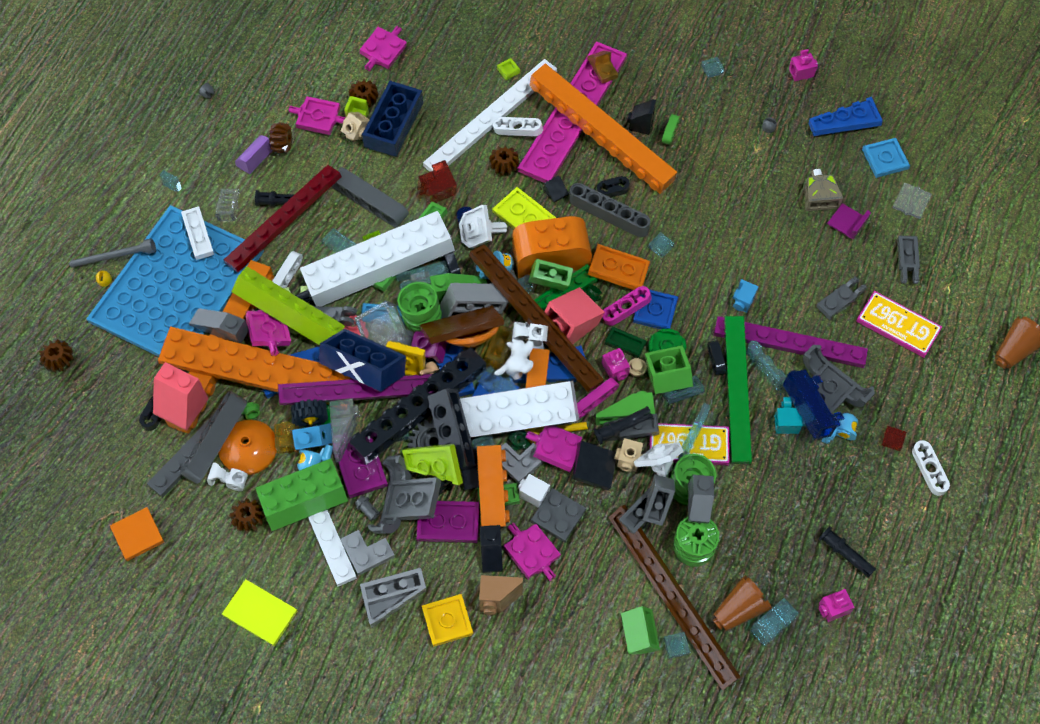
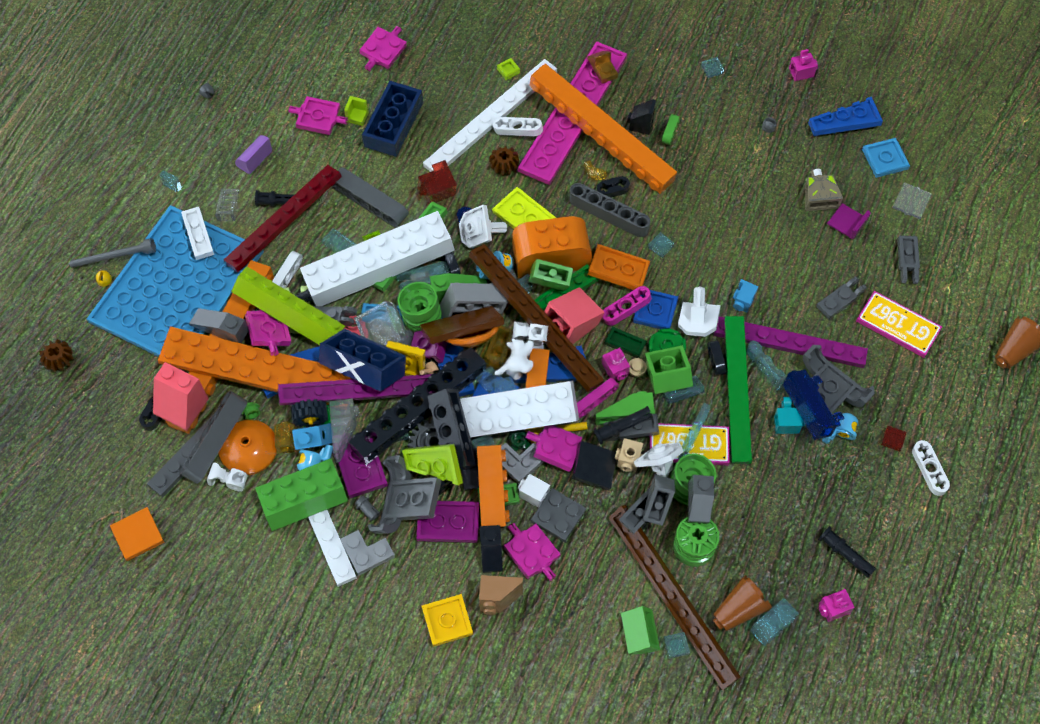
neon yellow tile [222,579,298,646] -> none
reddish brown gear [229,498,265,533] -> none
reddish brown gear [269,122,293,153] -> none
tan brick [340,112,369,141] -> none
reddish brown gear [349,79,379,108] -> none
light grey wedge [360,568,426,628] -> none
black slope [544,176,569,203] -> none
dark green plate [583,285,602,302] -> none
none -> clear yellow arm [583,160,607,180]
none -> white piece [678,286,720,337]

